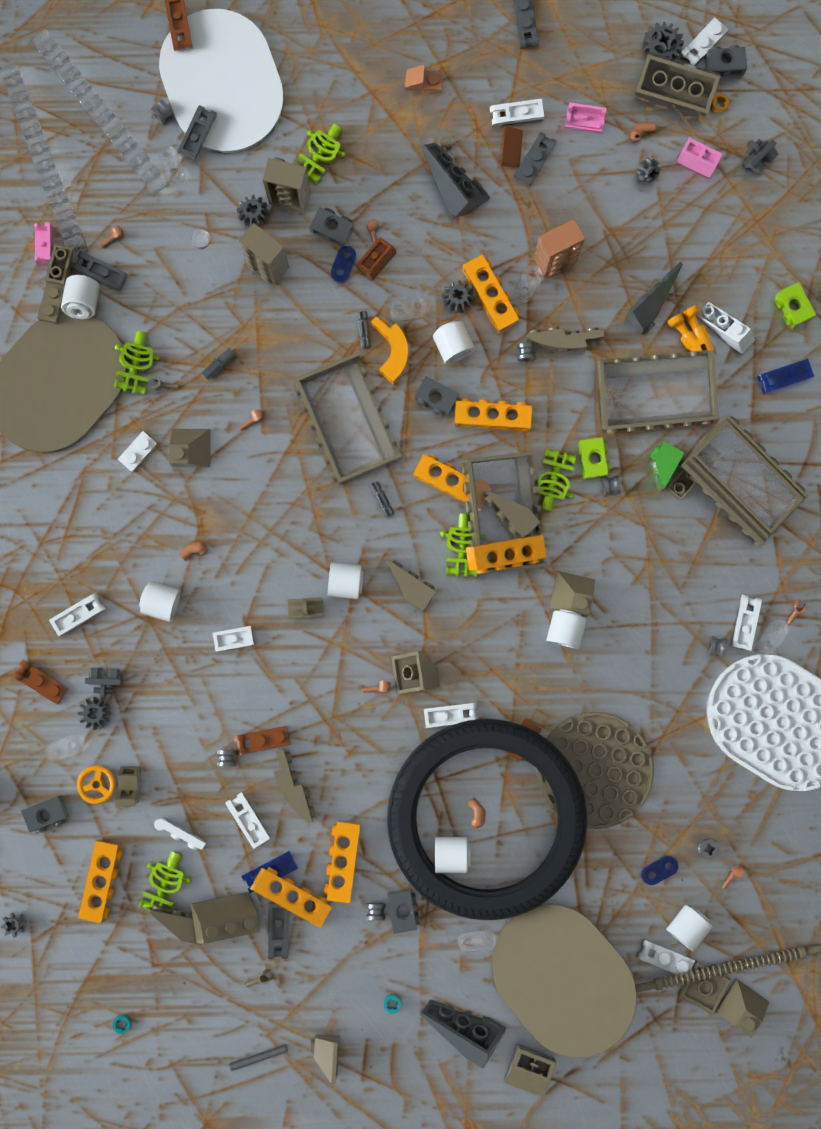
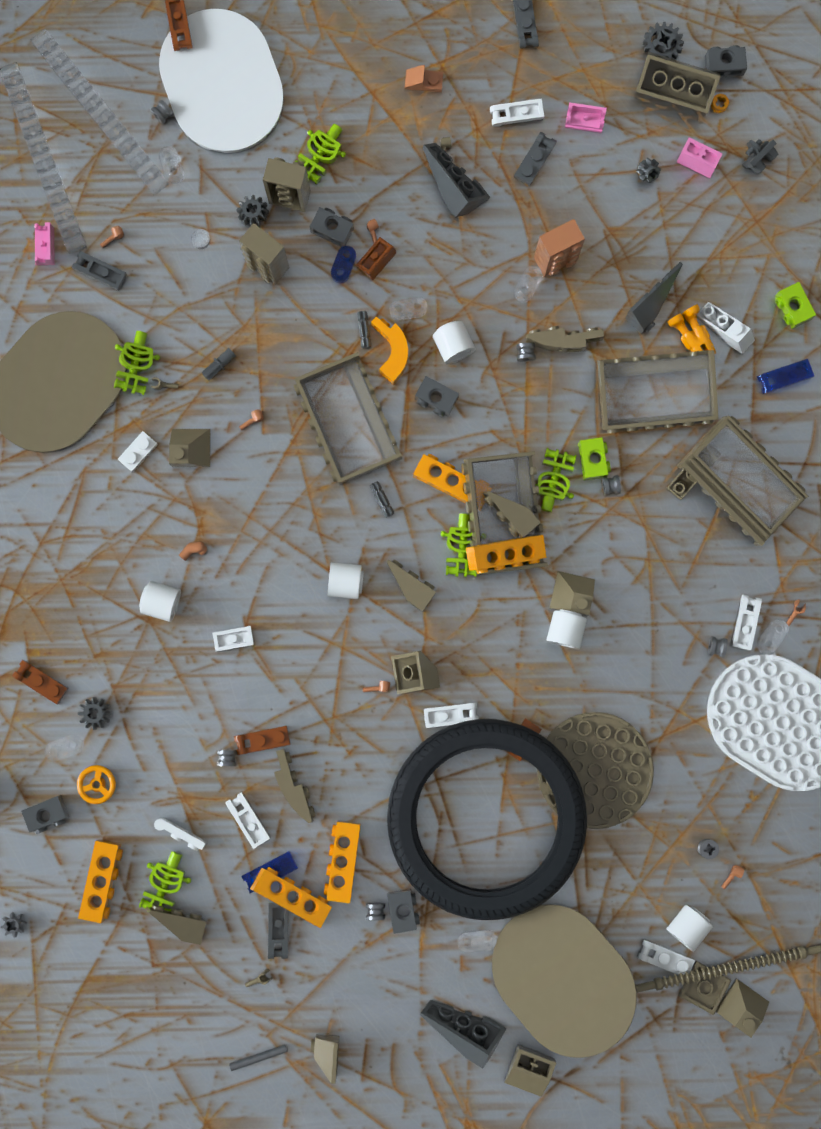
dark tan slope [37,244,74,324] -> none
white plate [49,593,106,637] -> none
white piece [61,275,100,319] -> none
dark grey hips [85,668,123,699] -> none
teal bush [113,1015,131,1034] -> none
dark tan brick [115,766,141,808] -> none
dark grey plate [178,105,217,160] -> none
dark tan slope [191,892,260,944] -> none
dark tan hips [288,597,324,619] -> none
teal bush [384,994,401,1014] -> none
white piece [435,837,471,873] -> none
dark grey gear [442,280,474,313] -> none
light orange brick [454,398,532,432] -> none
light orange brick [462,254,520,335] -> none
nougat arm [467,797,486,828] -> none
dark orange slope [501,126,523,167] -> none
nougat arm [630,122,655,141] -> none
clear blue plate [641,855,678,885] -> none
bright green slope [649,441,685,491] -> none
white plate [680,17,729,66] -> none

